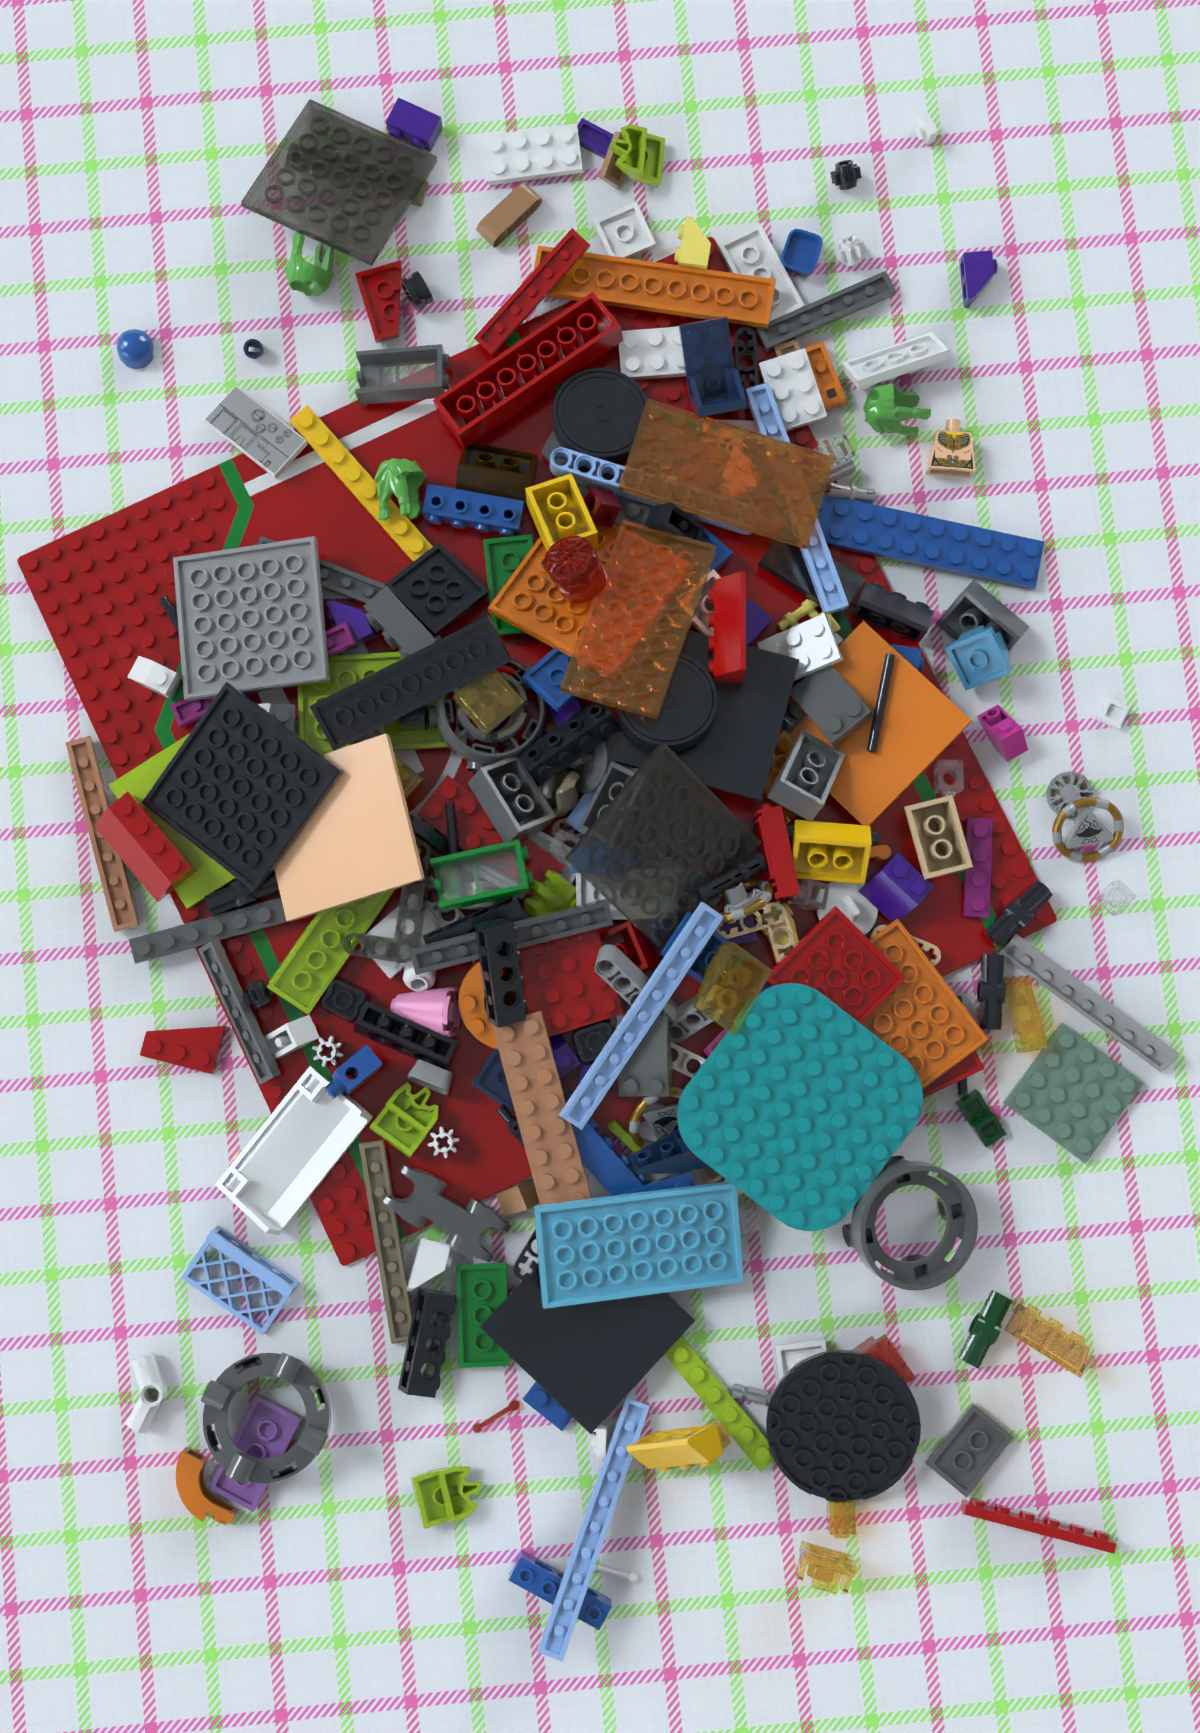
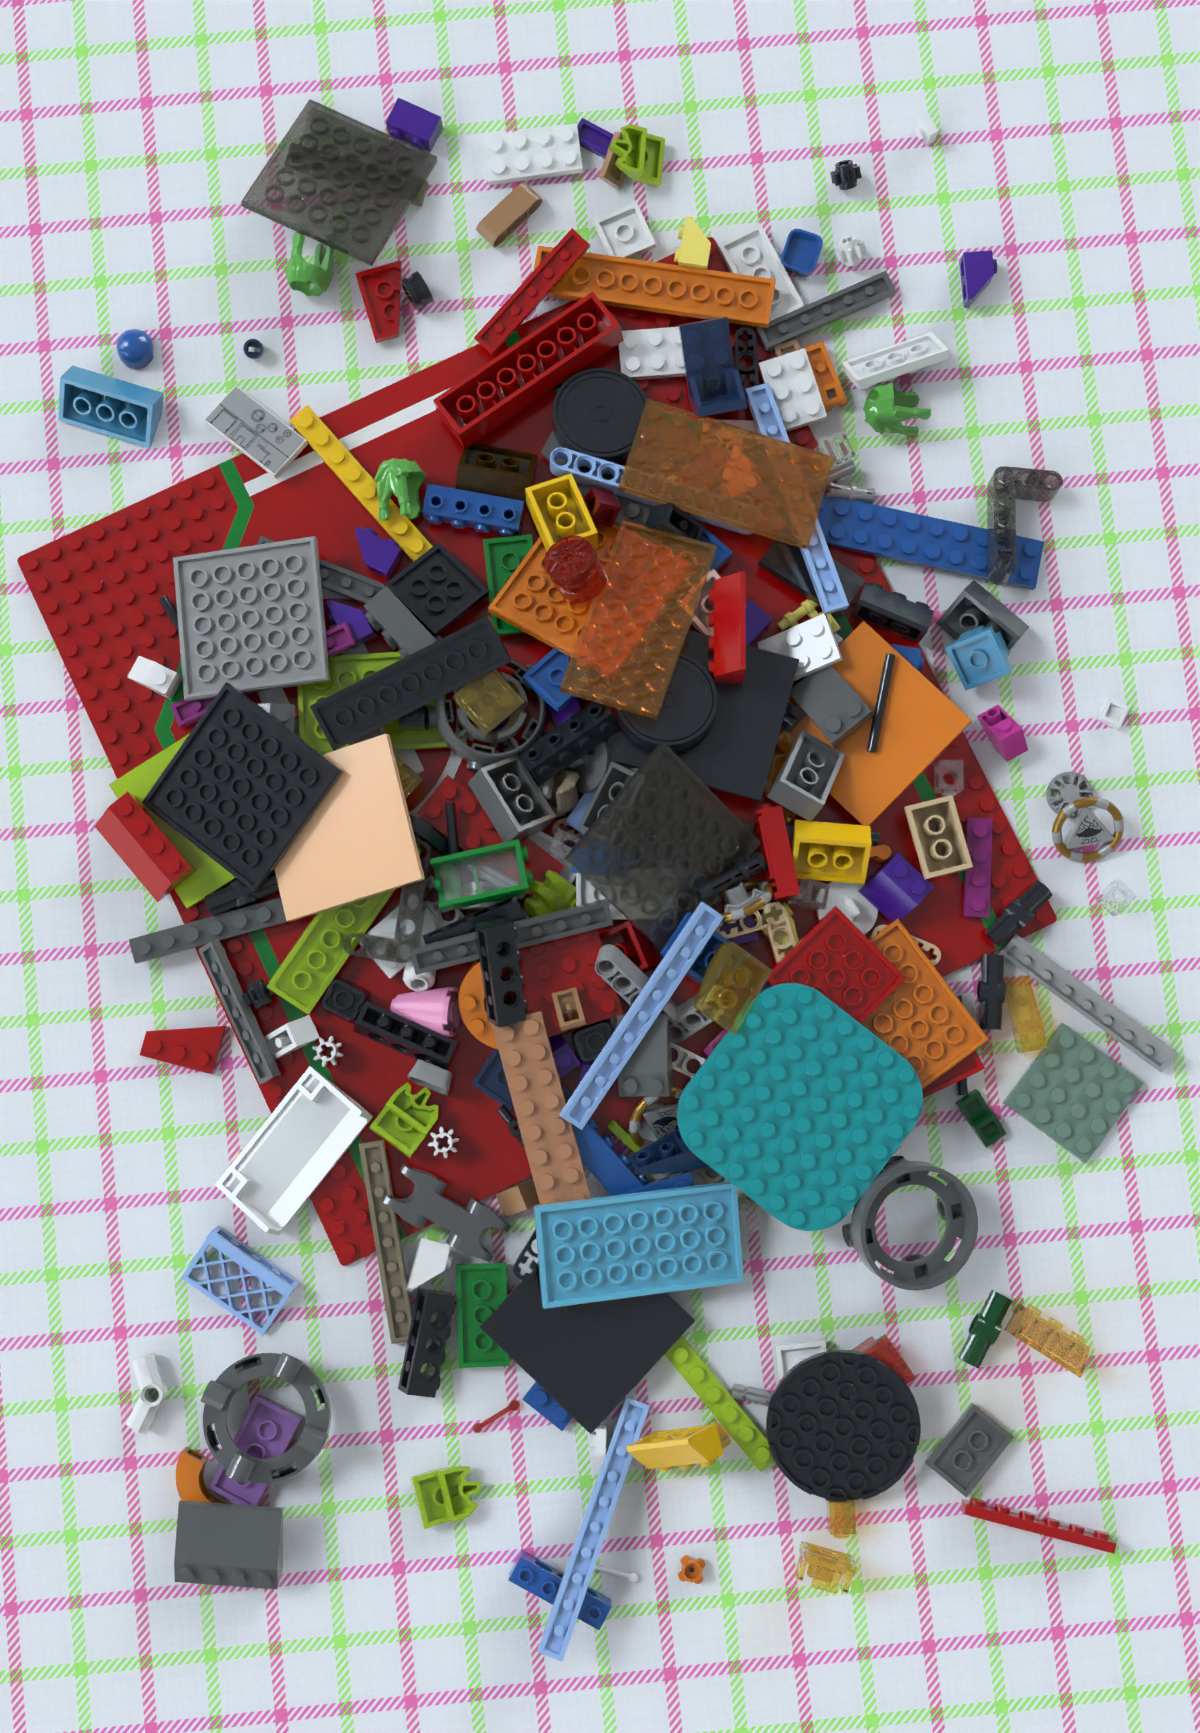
nougat plate [65,736,140,932] -> none
blue torso [324,1045,383,1099] -> none
dark grey door [355,344,450,406] -> none
torso [925,419,975,478] -> none
none -> dark azure slope [58,365,164,448]
none -> dark grey slope [174,1500,283,1589]
none -> dark purple slope [355,526,403,580]
none -> medium nougat slope [552,987,586,1032]
none -> orange plate [678,1555,706,1584]
none -> clear smoke beam [987,466,1063,585]

